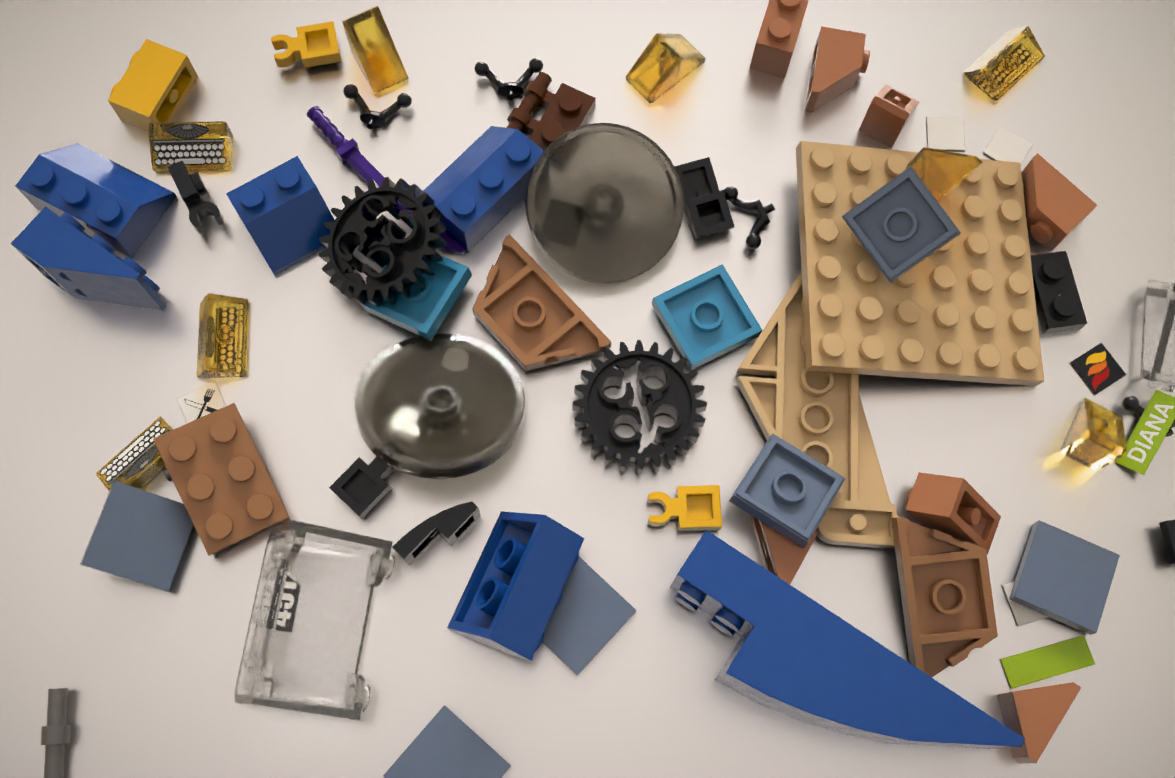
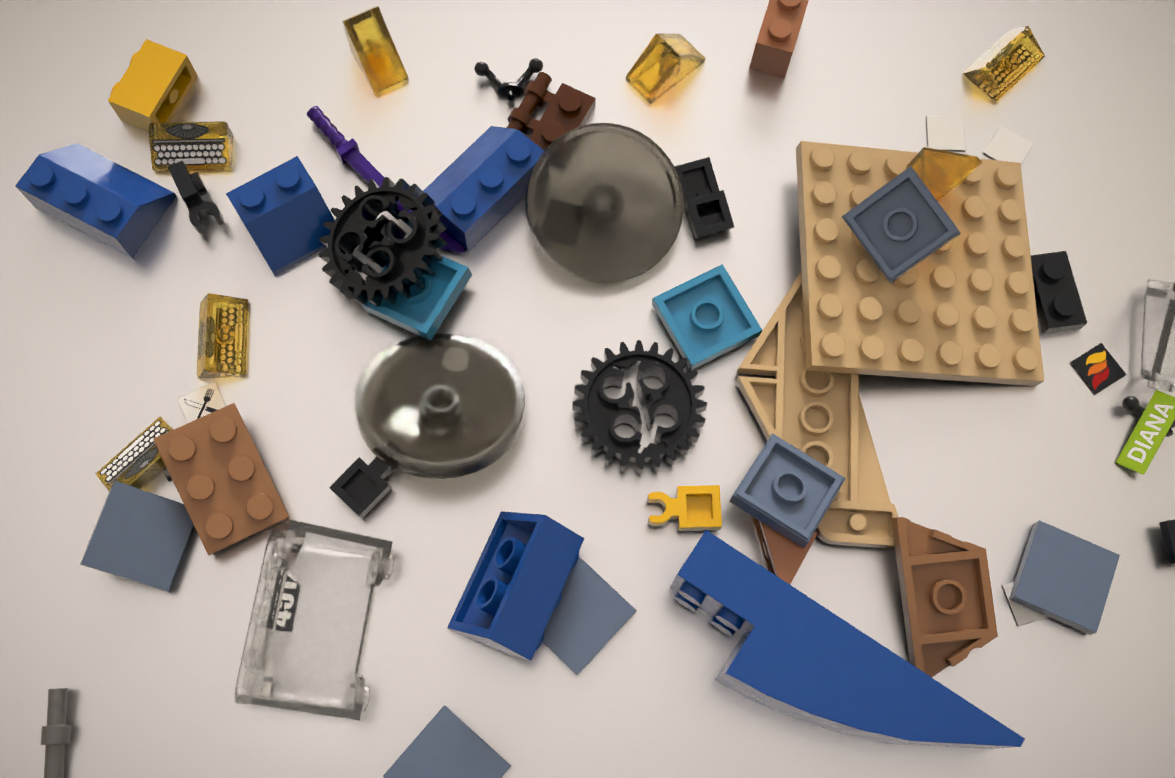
blue slope [11,206,167,310] -> none
yellow plate [271,21,342,68] -> none
black piece [343,84,412,129] -> none
black slope [392,501,481,566] -> none
medium nougat wing [472,234,612,371] -> none
black piece [724,186,775,249] -> none
nougat slope [805,26,870,113] -> none
nougat slope [858,85,919,148] -> none
nougat slope [905,472,1001,554] -> none
nougat slope [997,682,1081,764] -> none
lime sticker [1000,635,1095,689] -> none
nougat slope [1021,153,1097,251] -> none
clear yellow slope [1059,397,1127,471] -> none

